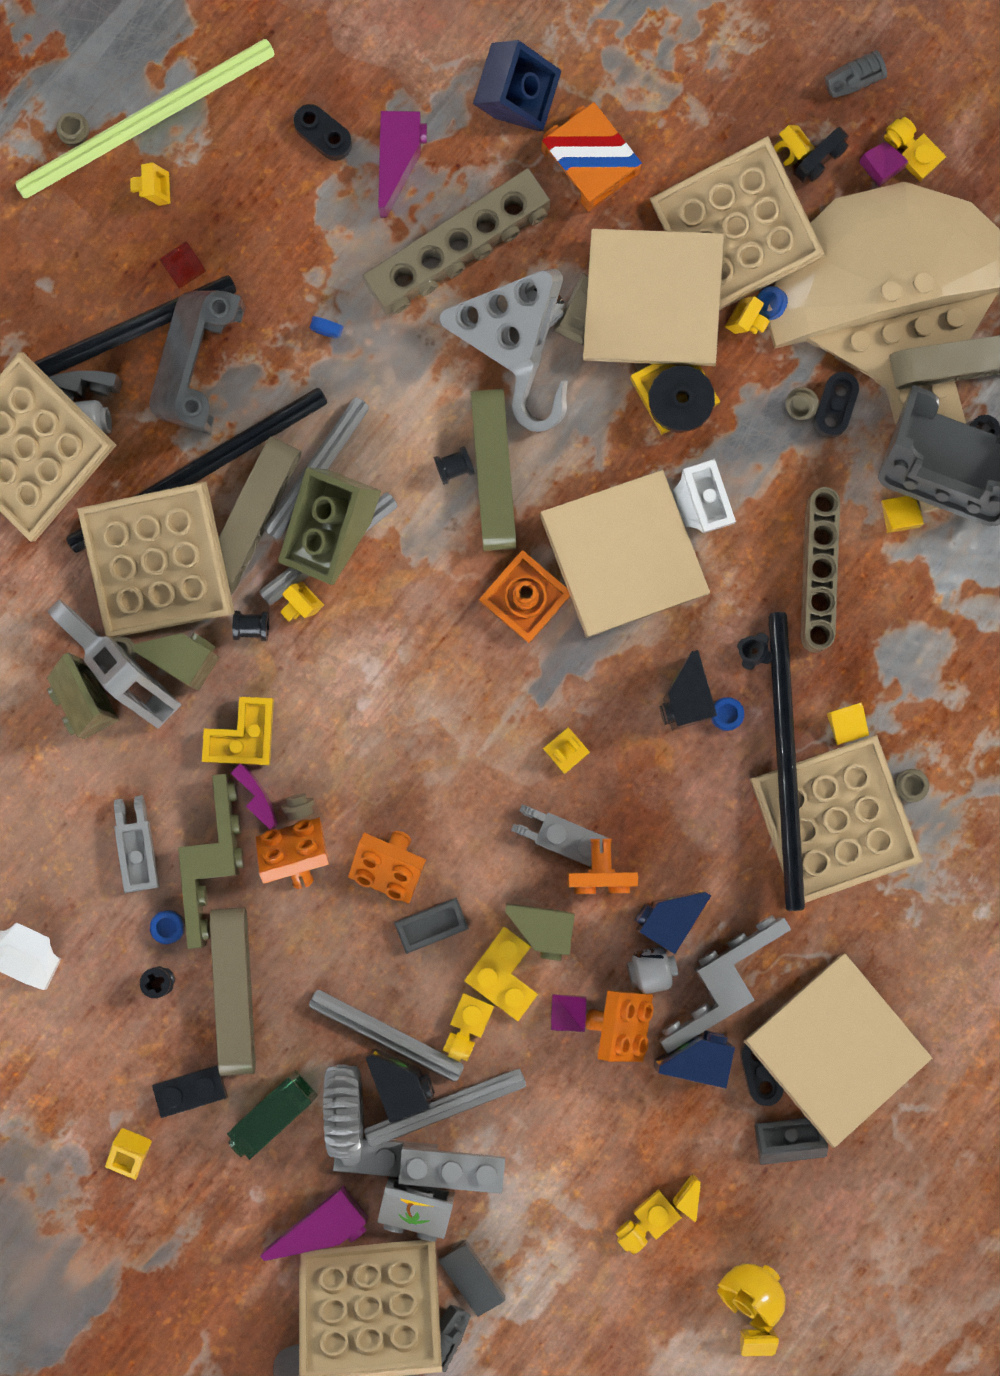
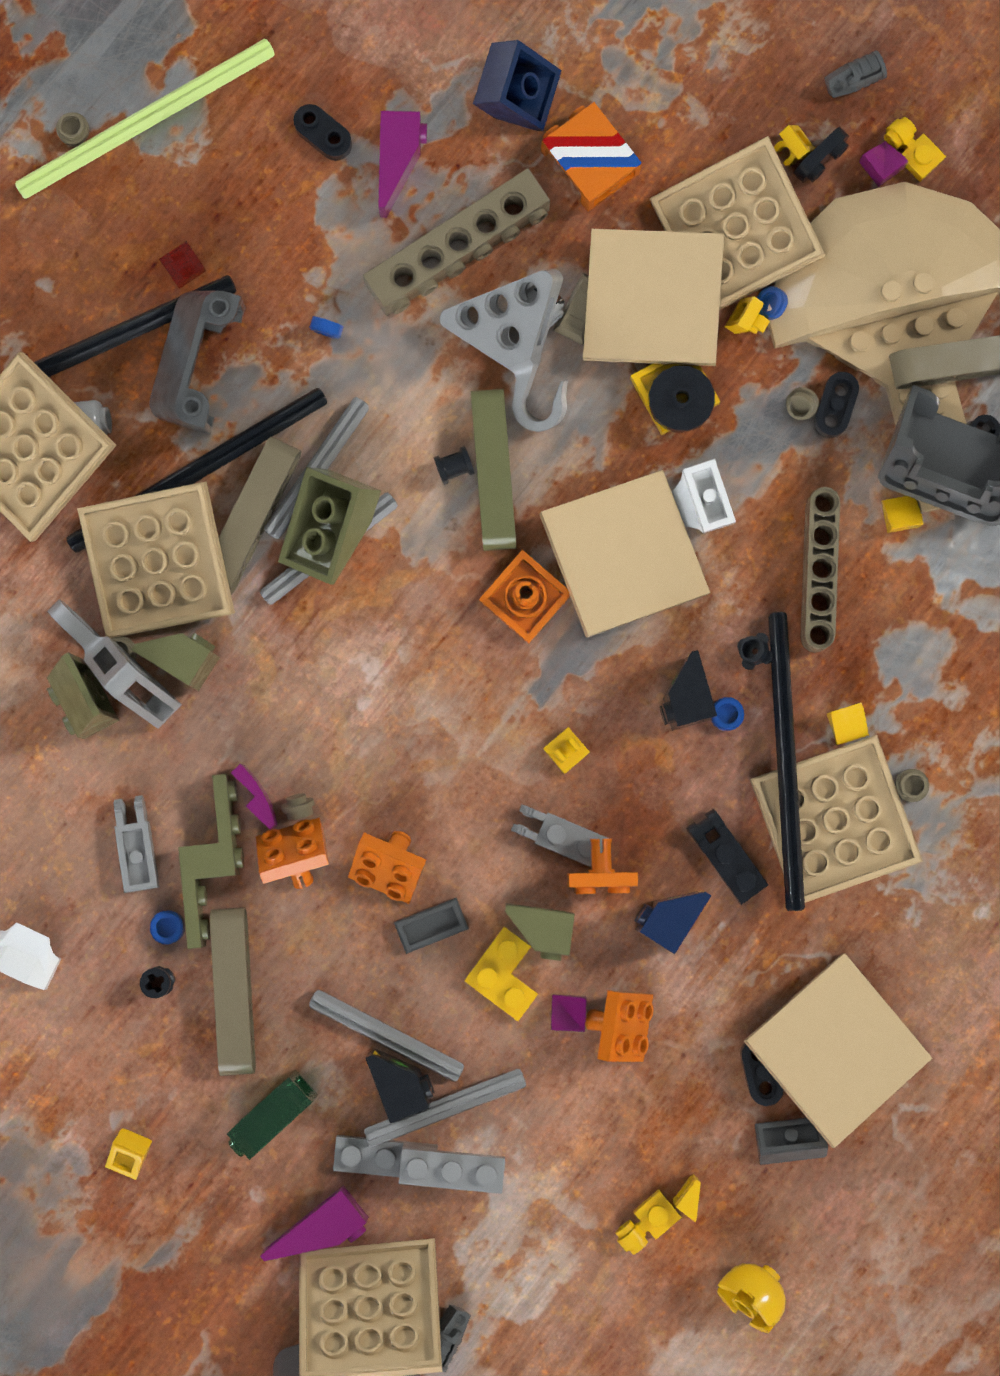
dark grey slope [49,371,122,401] -> none
yellow tile [130,162,170,206] -> none
black plate [152,1065,228,1118] -> none
yellow plate [202,697,274,766] -> none
black bush [232,610,270,642] -> none
yellow tile [280,582,324,622] -> none
light grey gear [323,1064,364,1159] -> none
light grey slope [377,1176,455,1242] -> none
dark grey slope [438,1240,505,1317] -> none
yellow plate [442,993,494,1062] -> none
light grey head [627,947,678,994] -> none
dark blue slope [653,1030,735,1088] -> none
light grey bracket [658,915,791,1054] -> none
yellow slope [740,1329,779,1356] -> none
none -> black plate [686,809,768,905]

